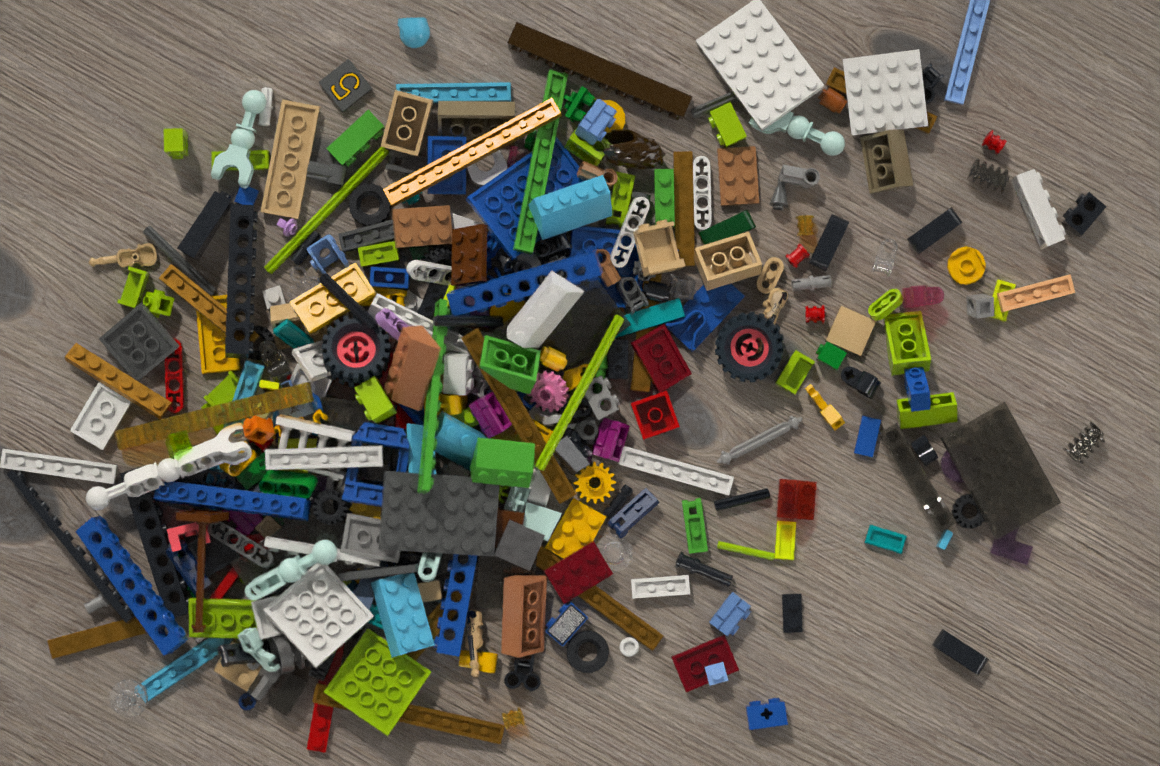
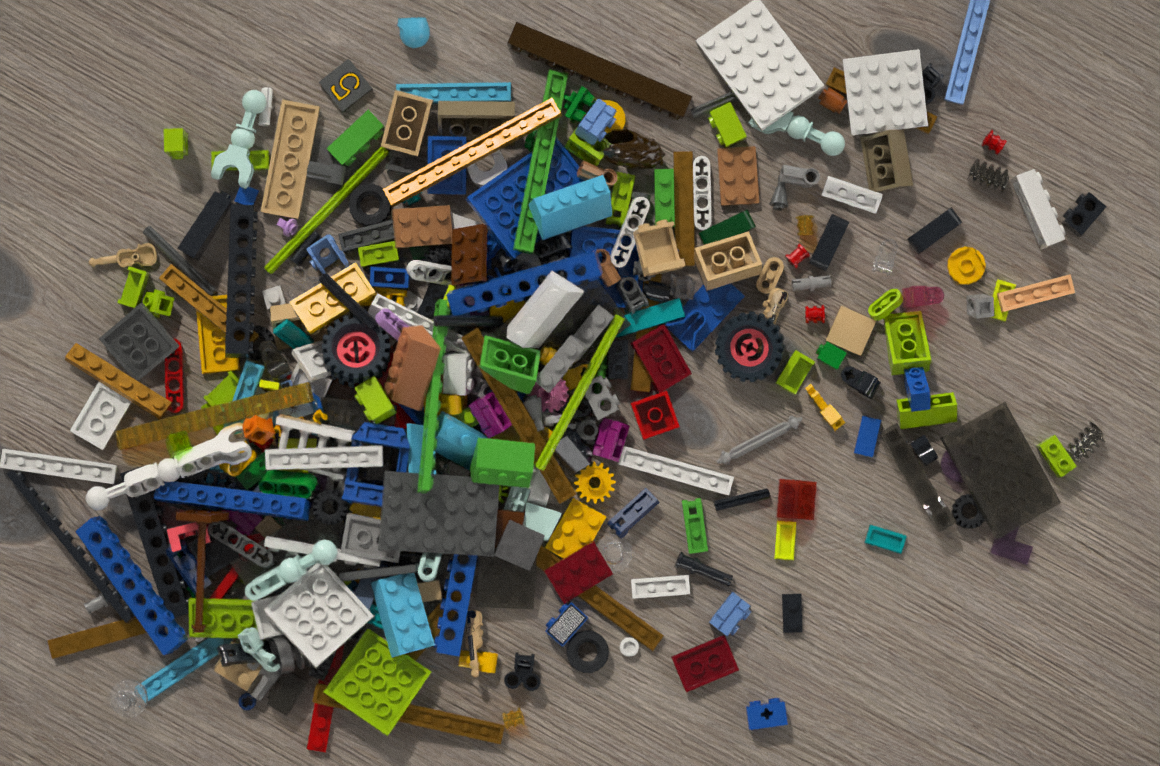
nougat slope [501,575,547,658] -> none
clear pink tile [507,146,518,167] -> none
black axle [603,484,633,519] -> none
light blue plate [704,662,728,686] -> none
lime piece [717,541,775,561] -> none
black beam [932,629,989,676] -> none
medium azure tile [936,529,953,550] -> none
none -> dark grey cone [523,395,545,432]
none -> light grey bracket [536,305,614,393]
none -> white plate [822,176,883,214]
none -> lime brick [1036,435,1077,478]

